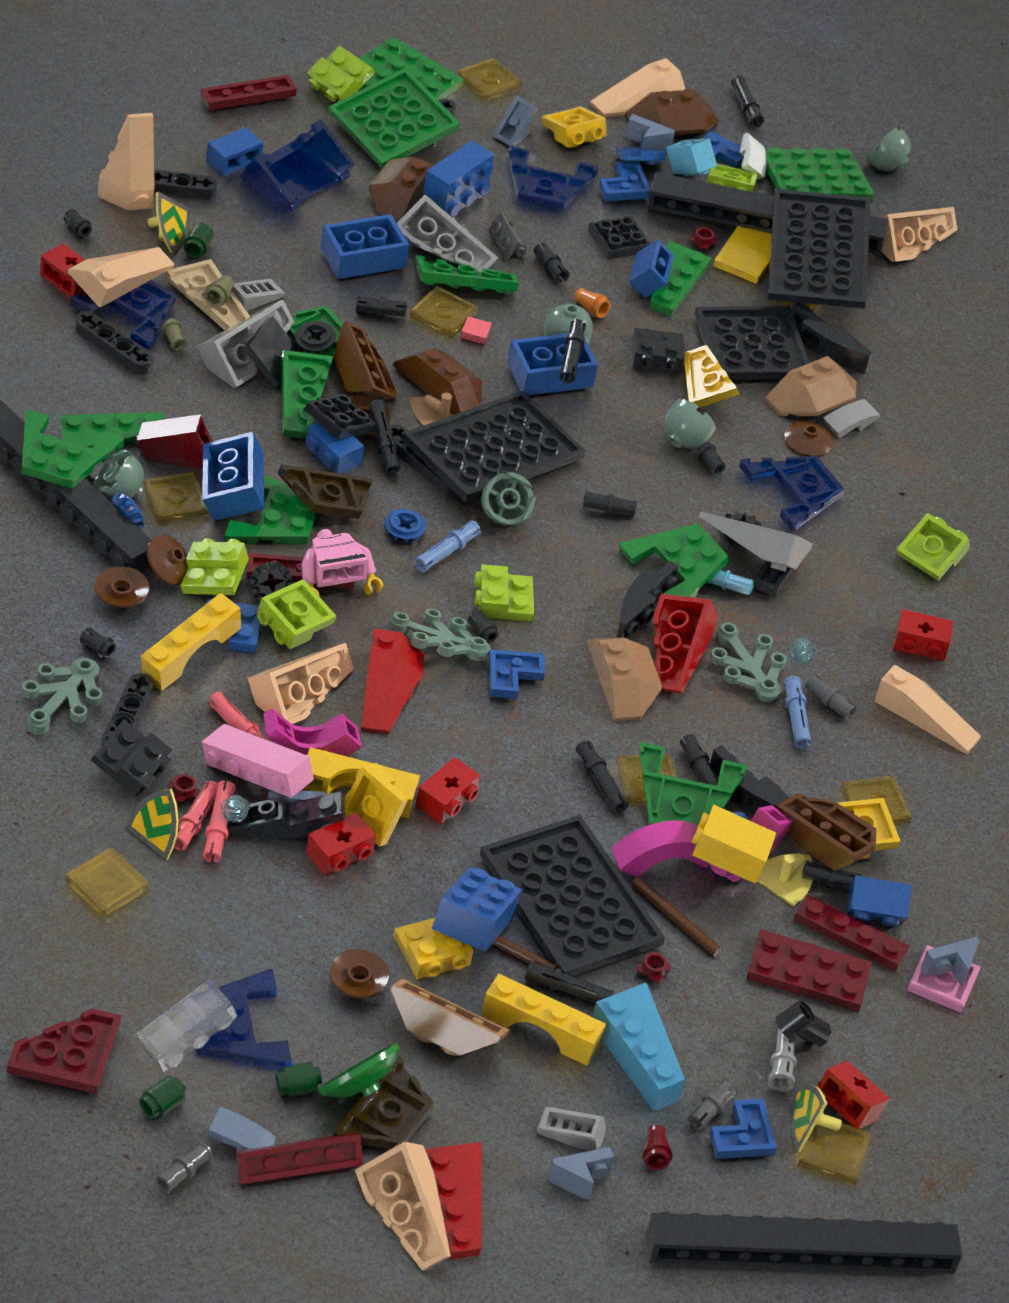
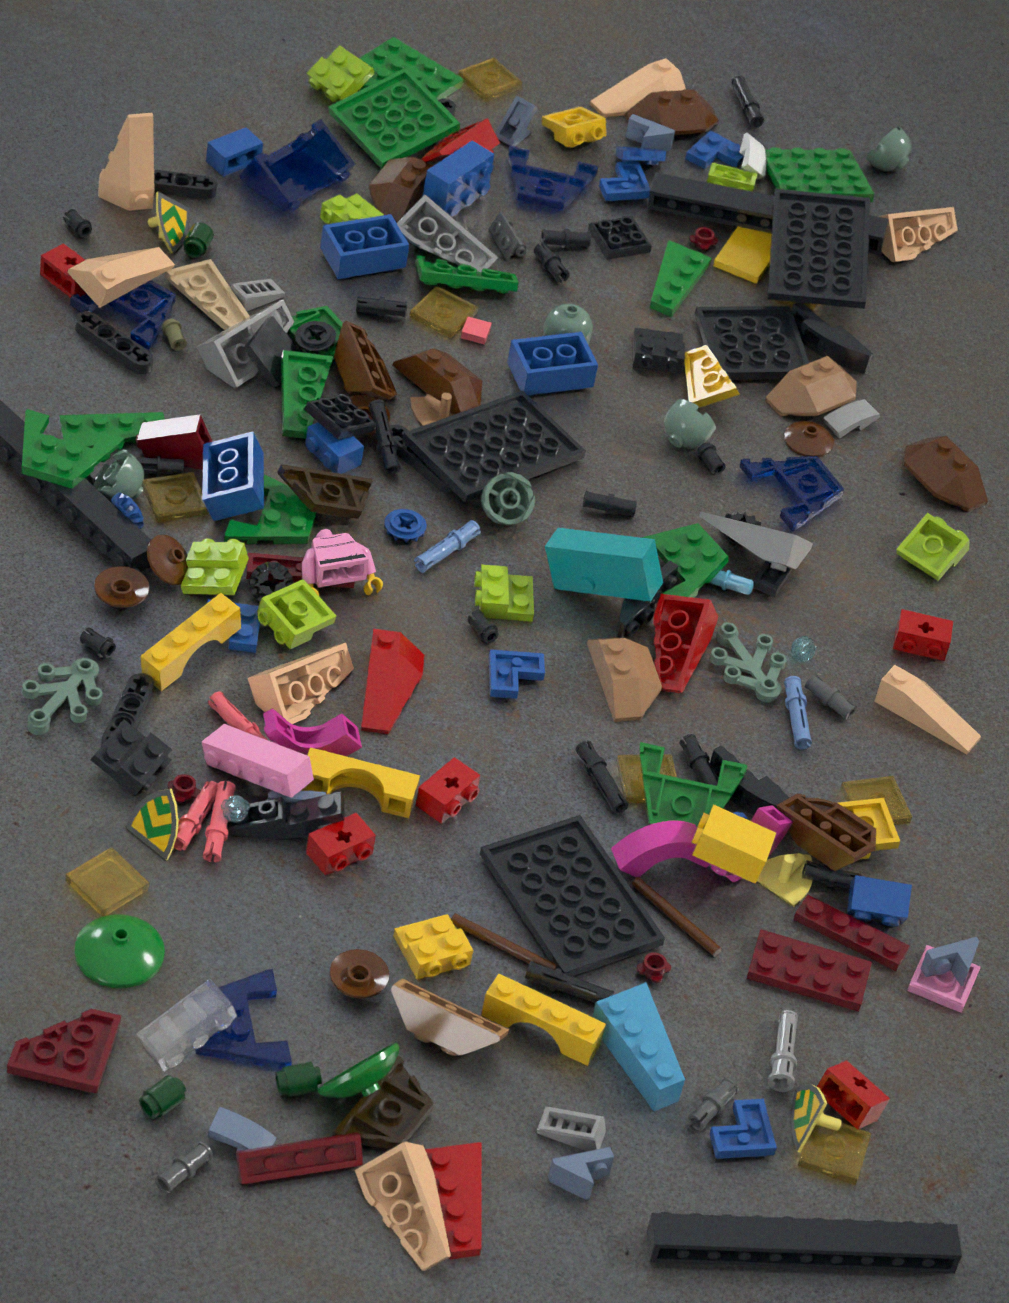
dark red plate [200,75,297,110] -> none
olive cone [204,275,234,307] -> none
yellow plate [344,763,409,846] -> none
sand green plant [387,609,491,661] -> none
blue brick [432,867,522,952] -> none
black pin [559,319,586,384] -> none
orange cone [574,288,610,318] -> none
blue brick [629,239,674,298] -> none
dark red cone [642,1125,673,1170] -> none
medium azure brick [666,139,717,177] -> none
black piece [775,1000,832,1047] -> none
none -> green dish [74,914,165,988]
none -> black axle [135,456,184,477]
none -> lime plate [320,193,383,224]
none -> red wedge [422,118,500,162]
none -> black pin [541,229,591,248]
none -> teal brick [545,528,663,602]
none -> reddish brown wedge [904,436,988,512]

